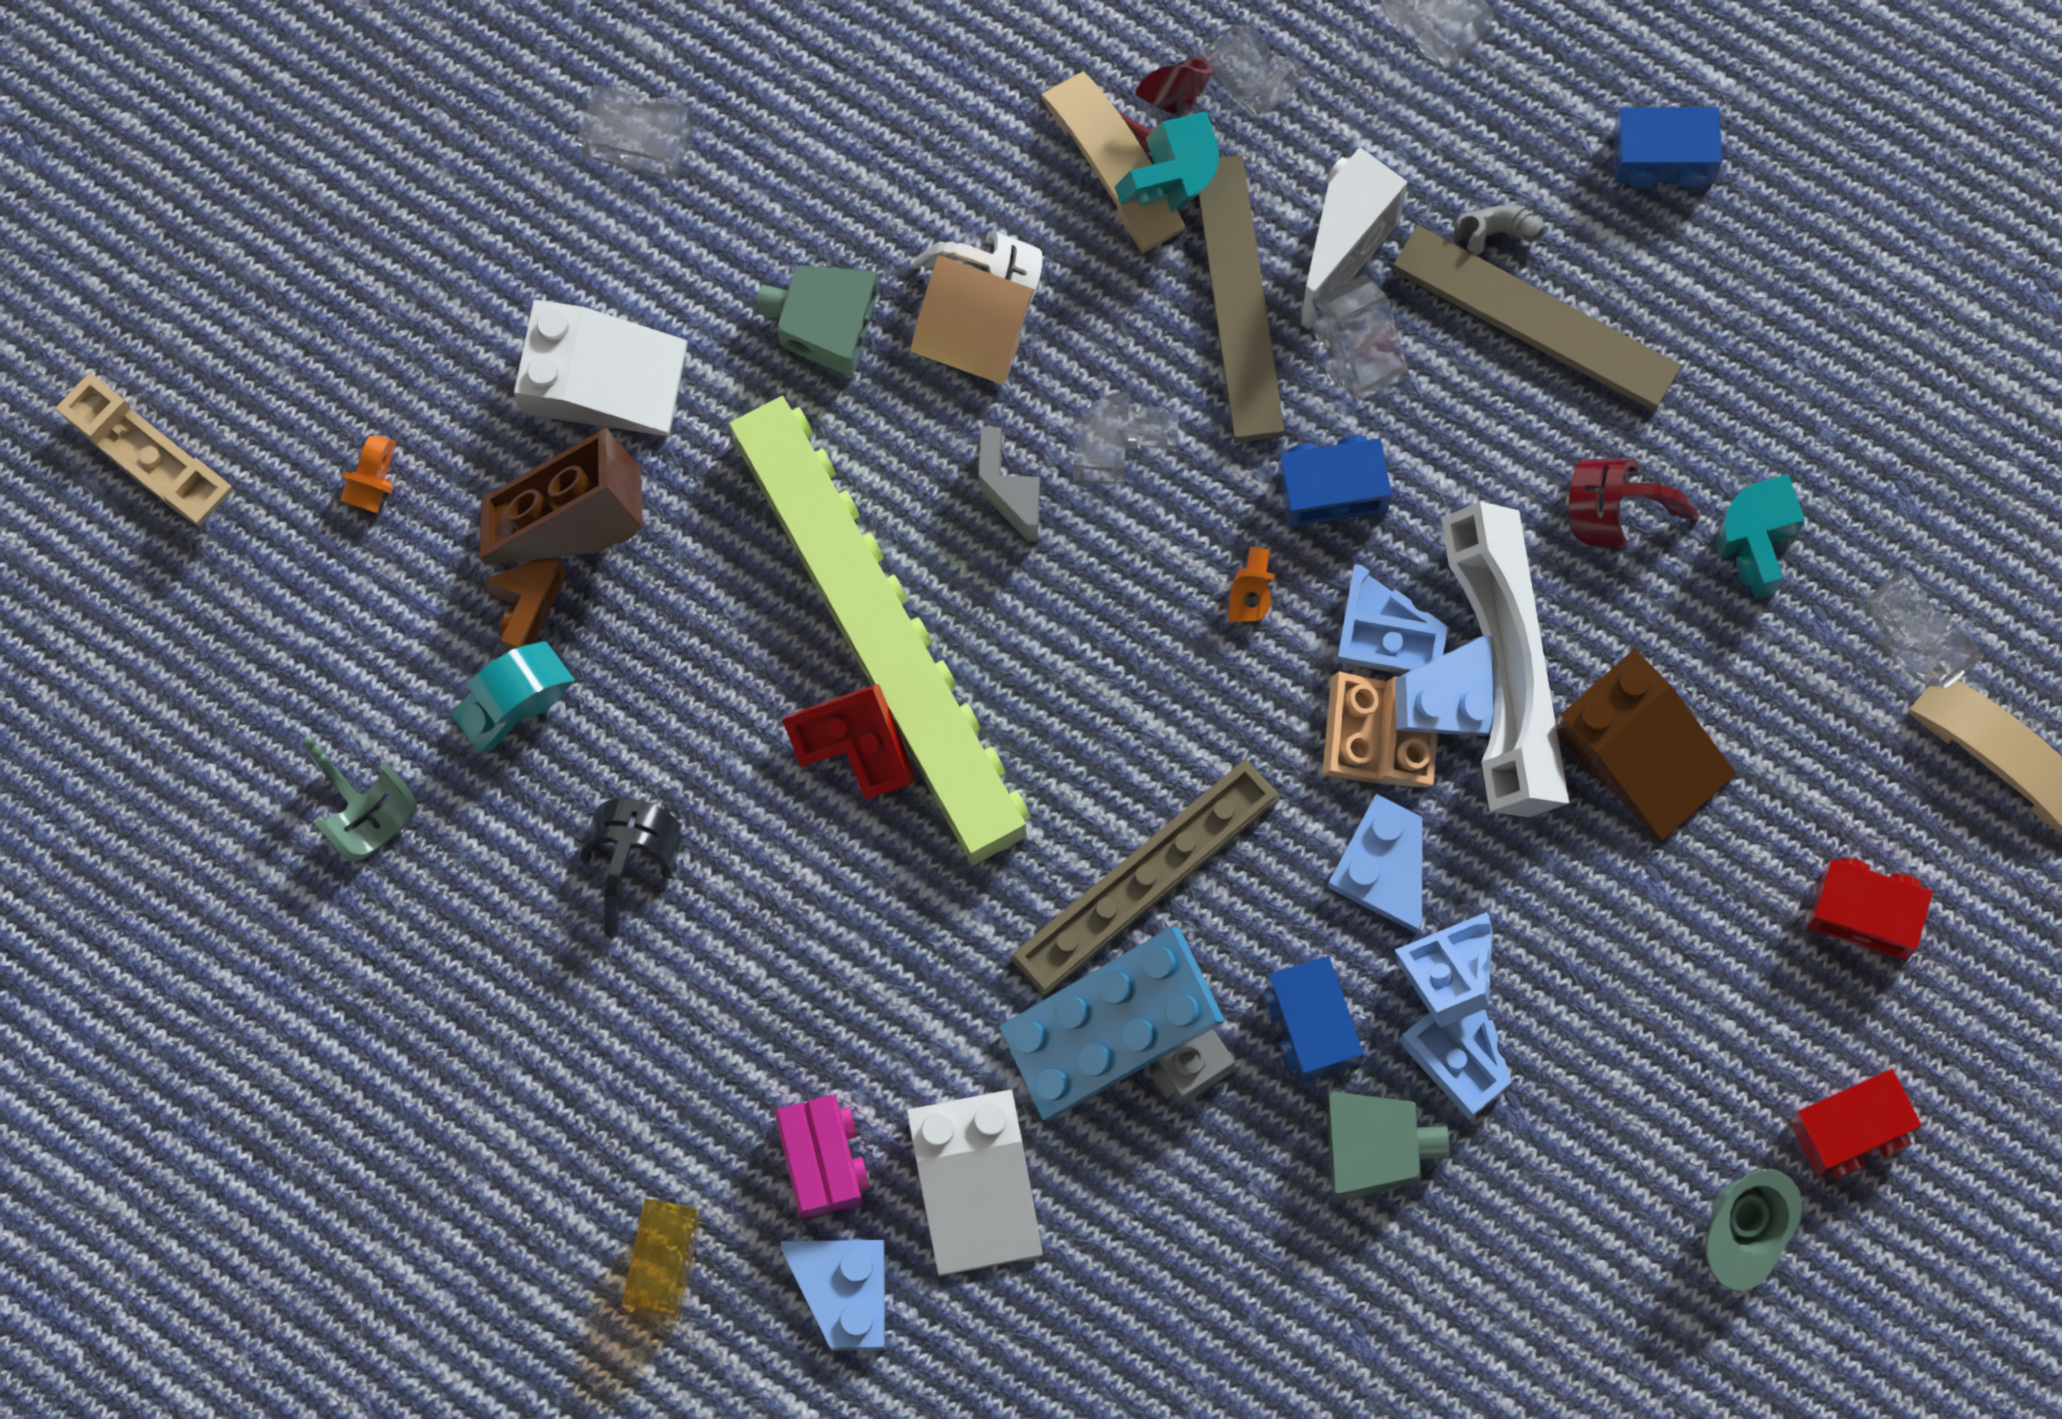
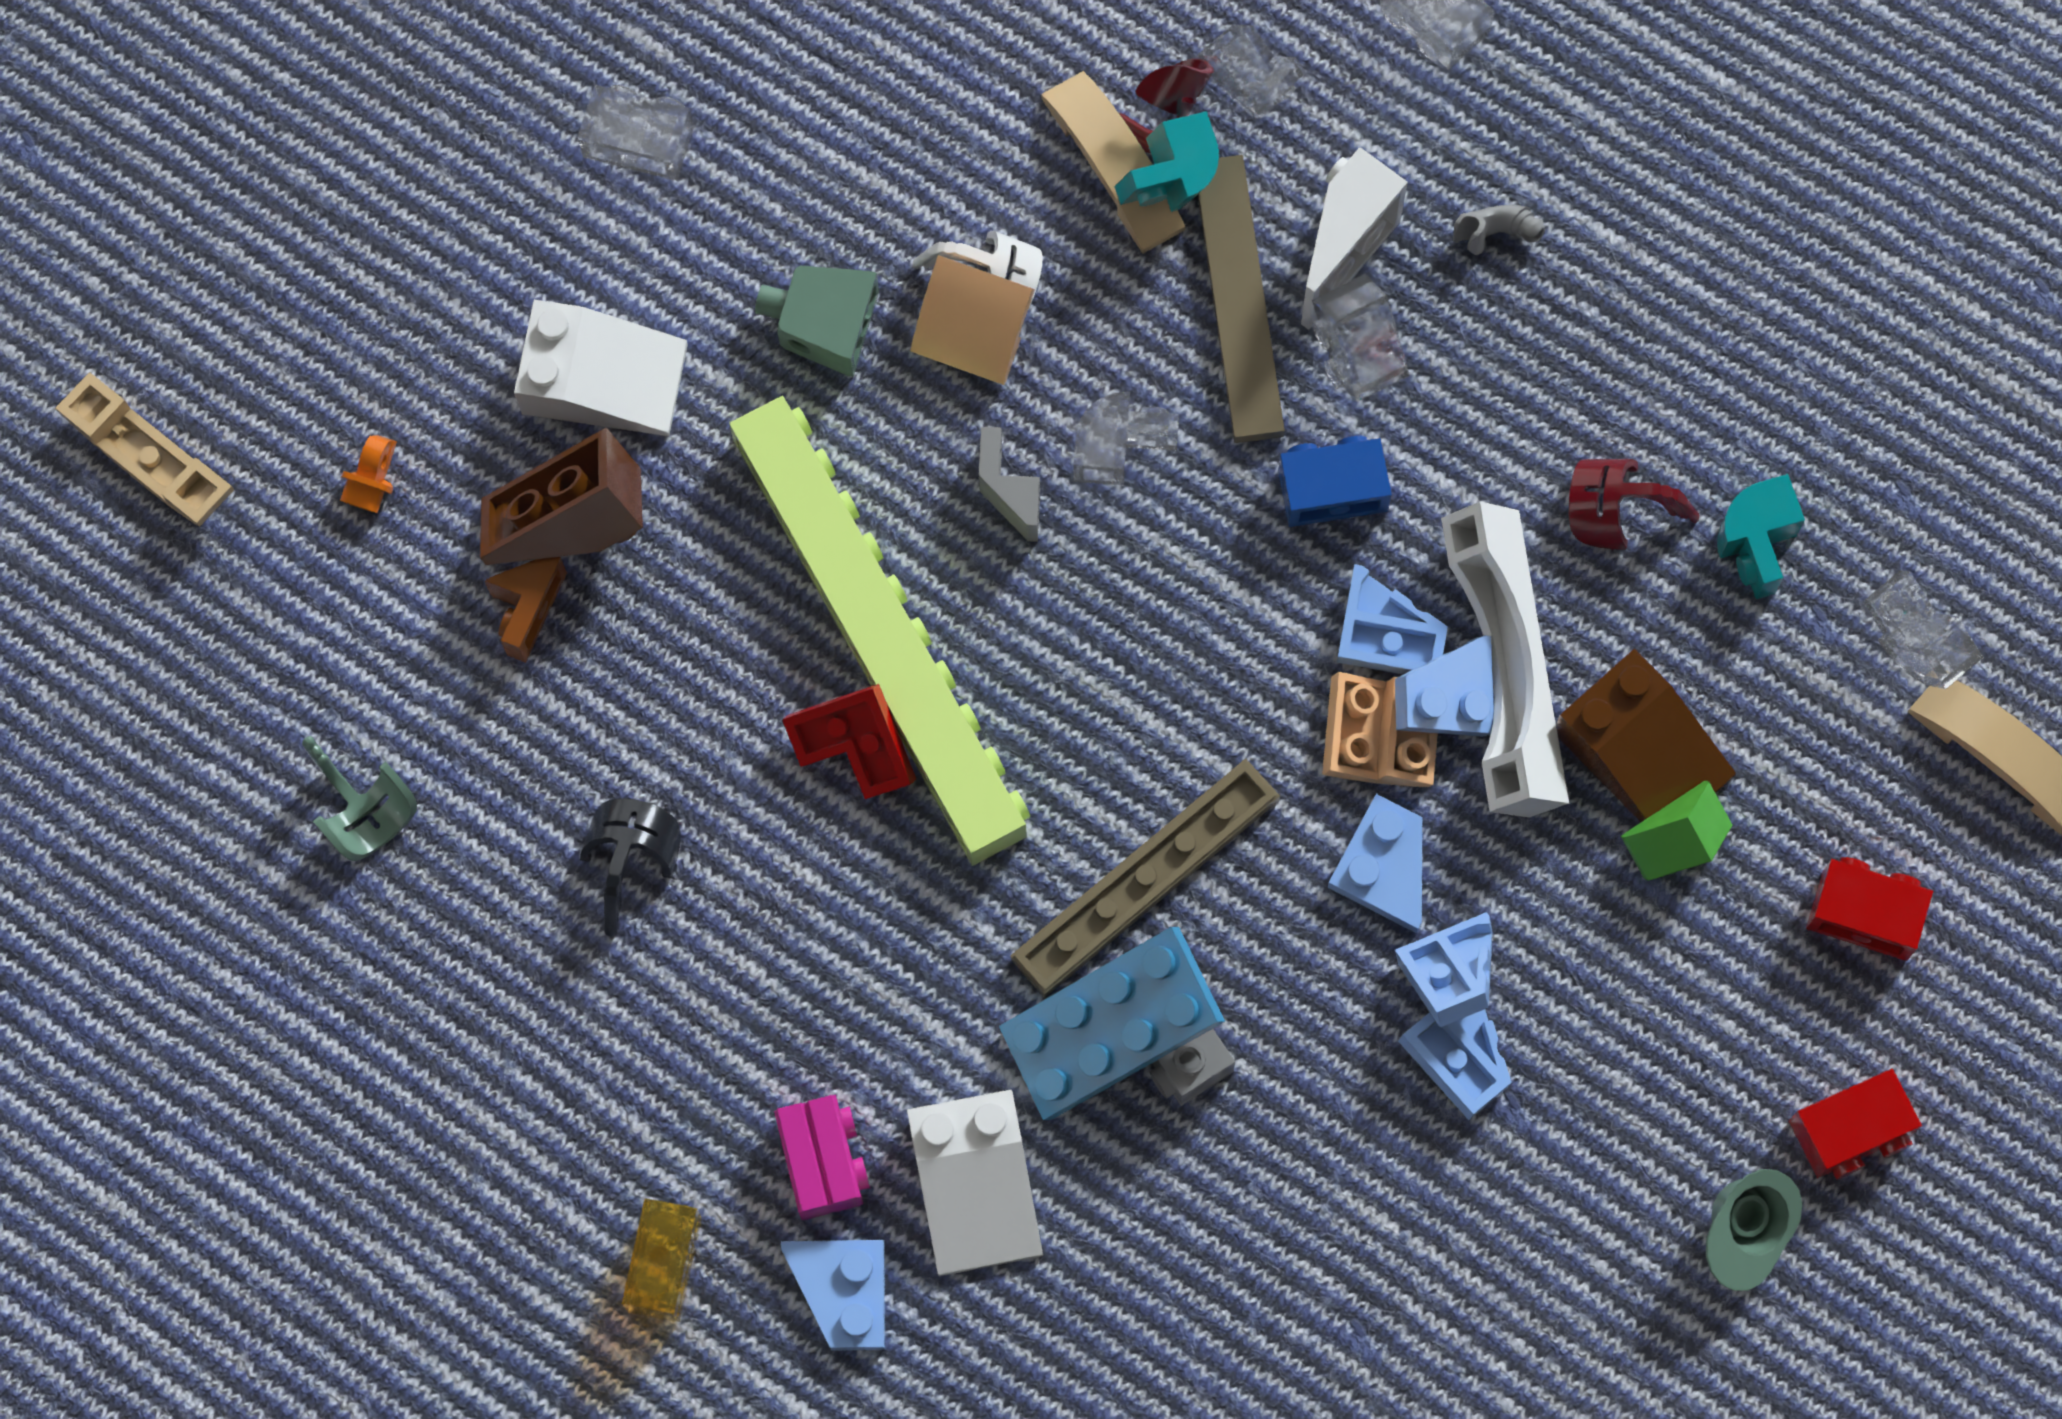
teal brick [451,641,575,753] -> none
orange piece [1228,546,1275,622] -> none
blue brick [1261,955,1364,1084] -> none
sand green torso [1326,1092,1449,1202] -> none
dark tan tile [1392,225,1681,412] -> none
blue brick [1614,107,1722,188] -> none
none -> bright green slope [1621,781,1732,881]

